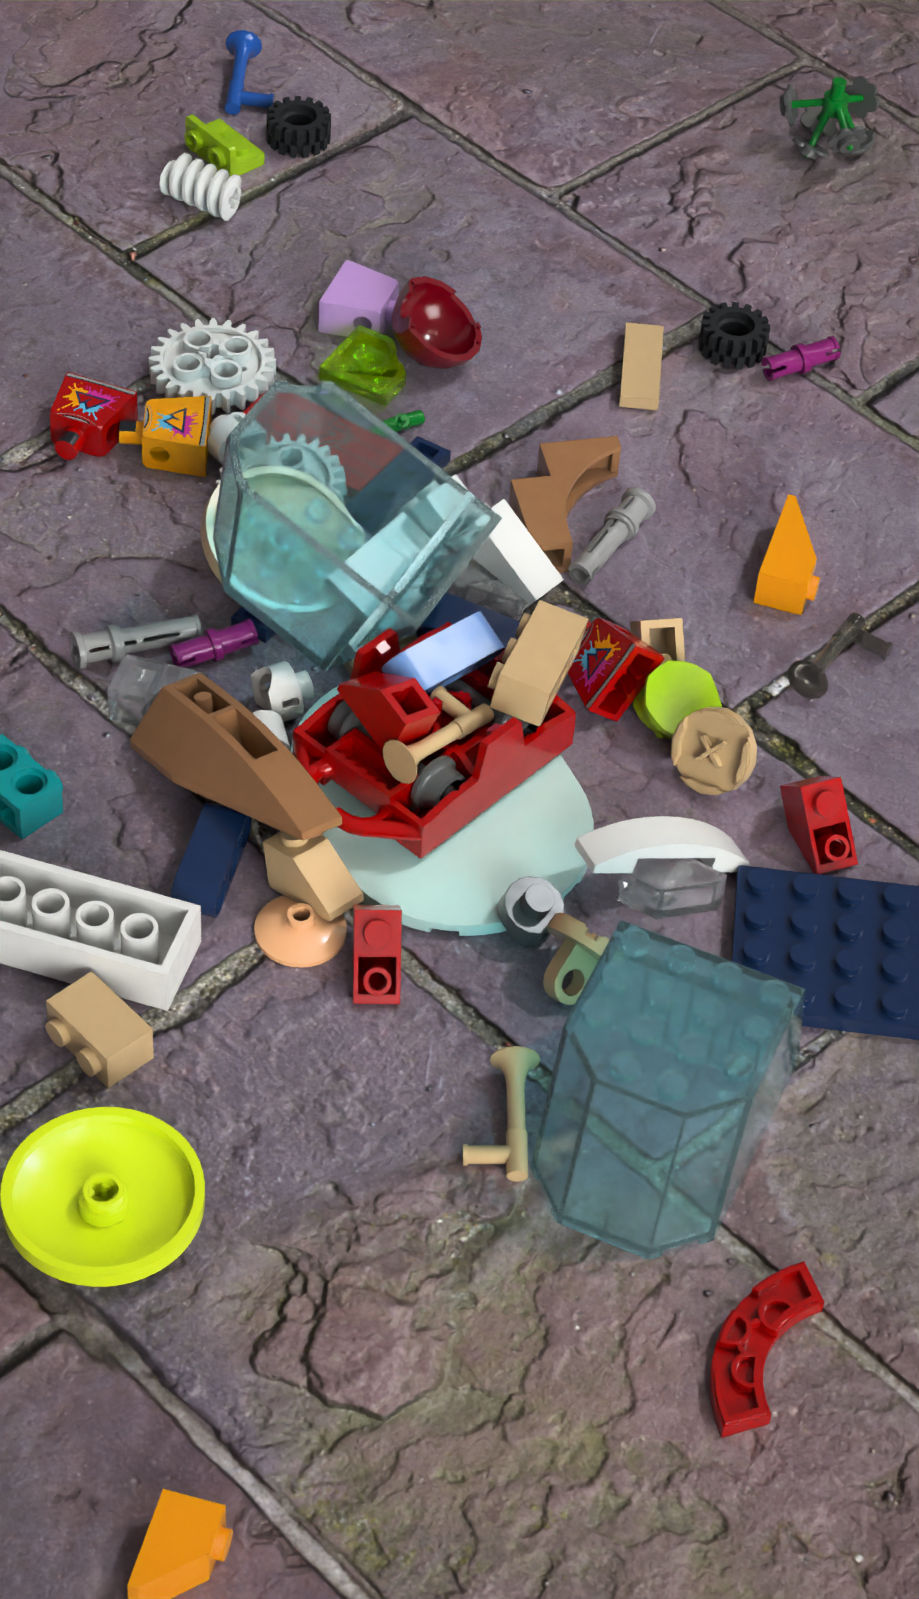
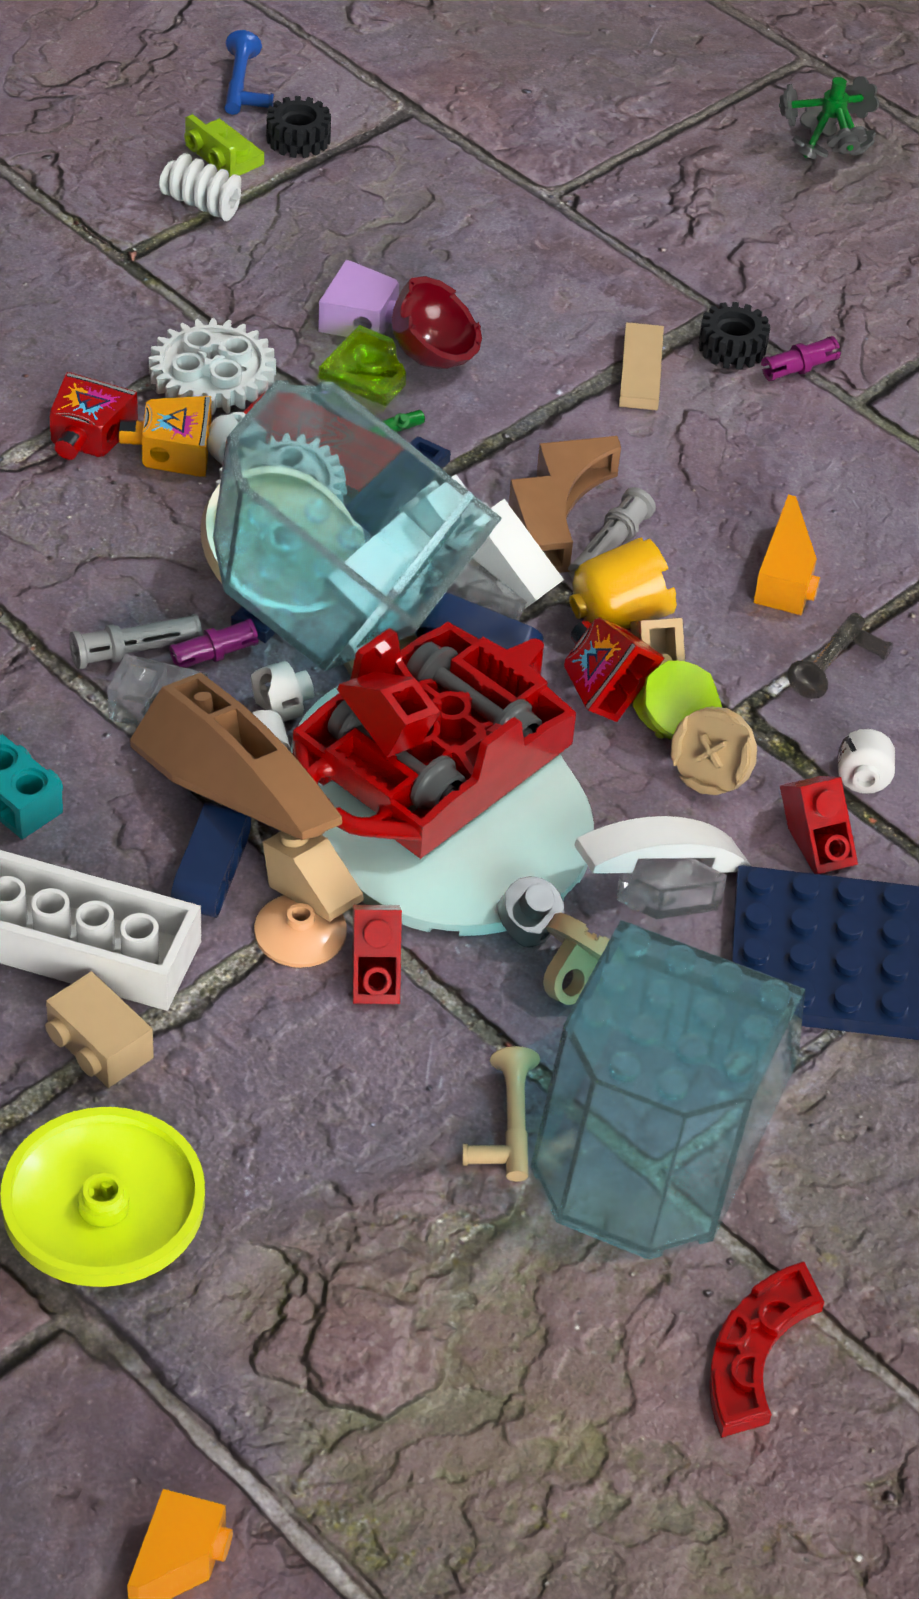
beam [381,611,505,696] -> none
tan piece [383,686,494,784] -> none
tan brick [488,600,589,727] -> none
none -> yellow cylinder [569,537,677,629]
none -> white head [838,729,895,794]

